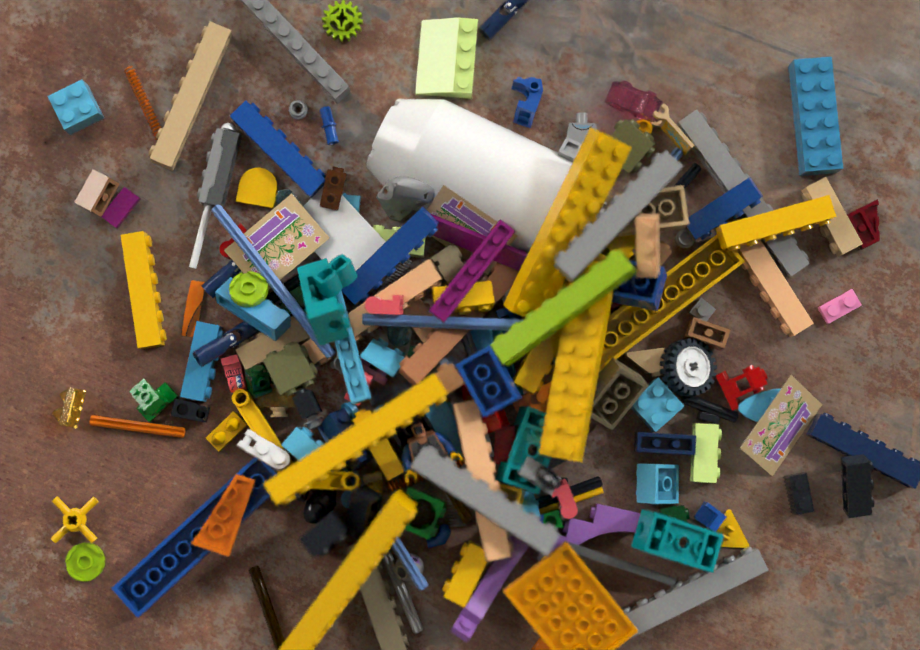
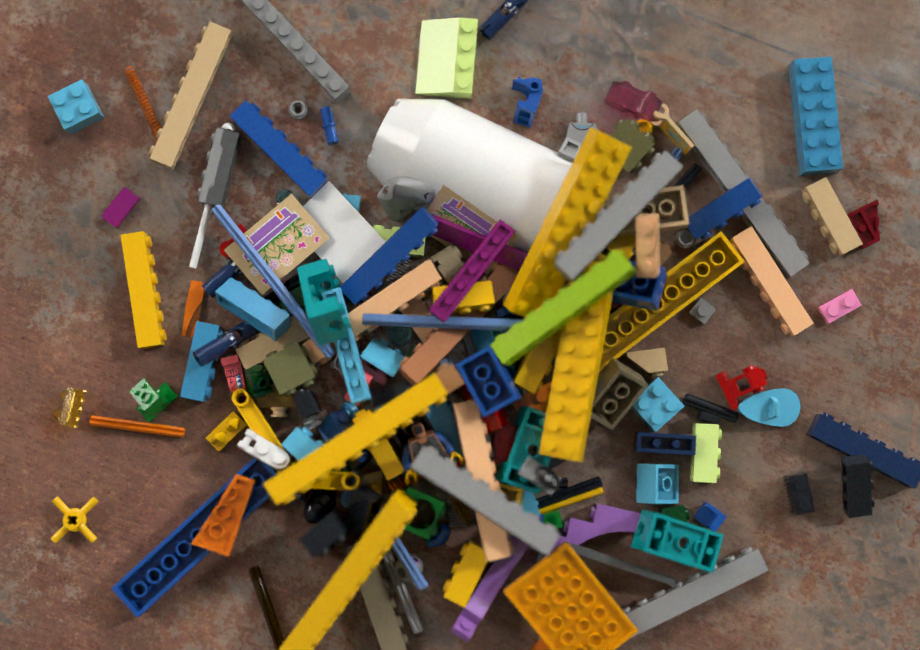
lime tile [65,542,105,581] -> none
brick [74,169,119,217] -> none
black leg [171,399,210,422] -> none
lime tile [229,271,268,307] -> none
yellow tile [236,167,278,209] -> none
teal brick [313,254,357,299] -> none
reddish brown bracket [320,166,348,210] -> none
lime gear [322,0,363,42] -> none
coral leg [365,295,404,315] -> none
coral leg [551,479,578,519] -> none
wheel [660,338,717,396] -> none
medium nougat brick [684,317,730,351] -> none
yellow brick [715,195,836,252] -> none
yellow piece [716,509,749,548] -> none
tan sticker [740,375,822,476] -> none

